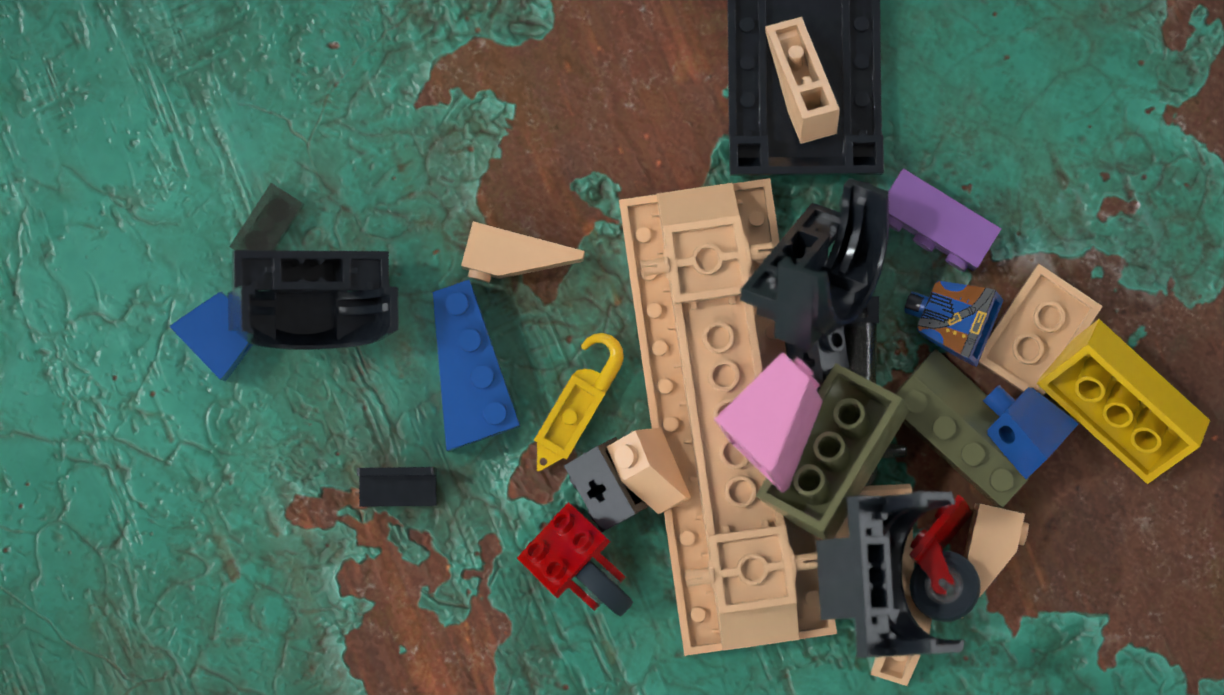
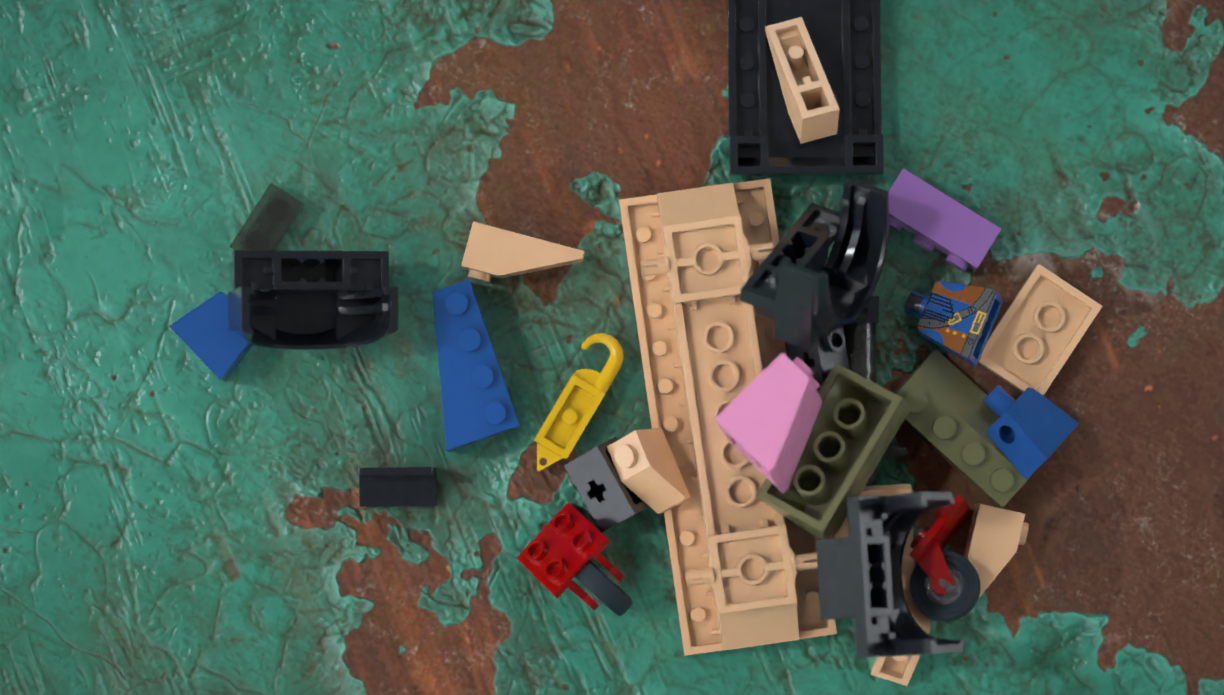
yellow slope [1036,319,1210,484] -> none

